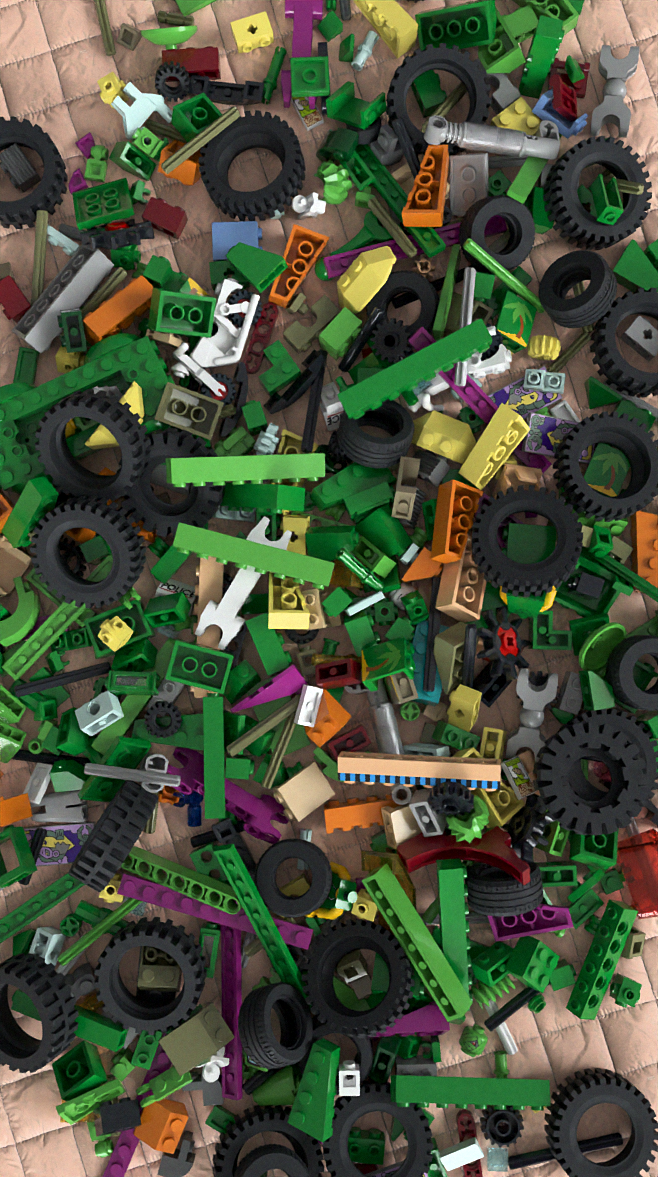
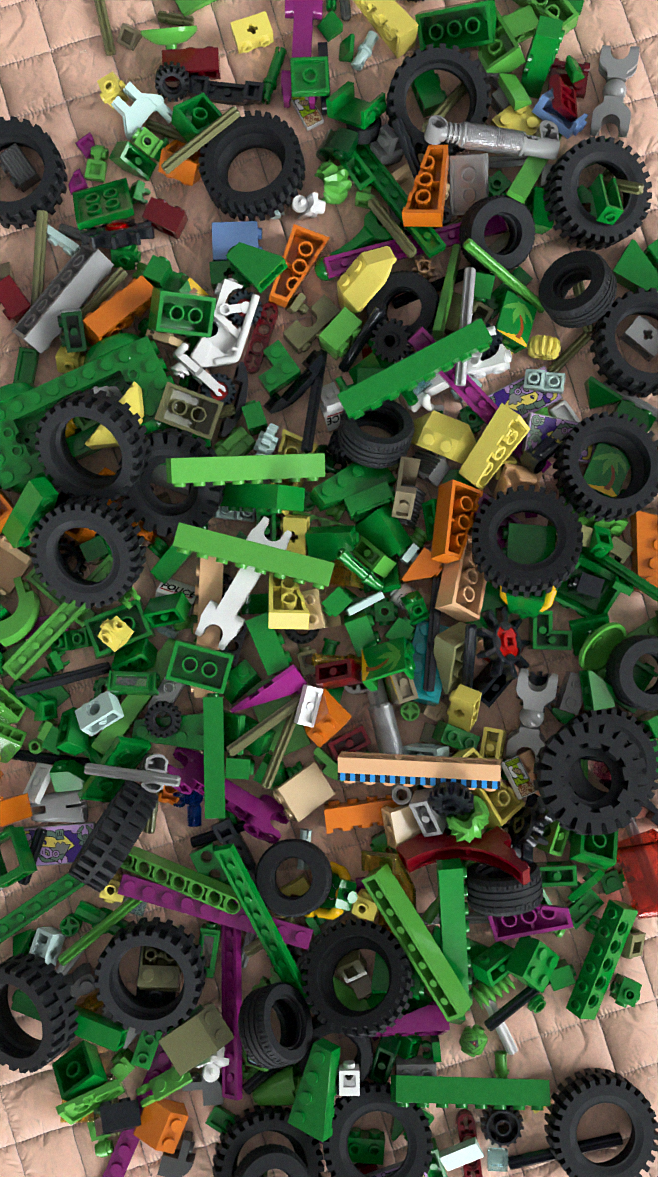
none -> bright green slope [498,73,532,111]
none -> black piece [519,436,559,474]

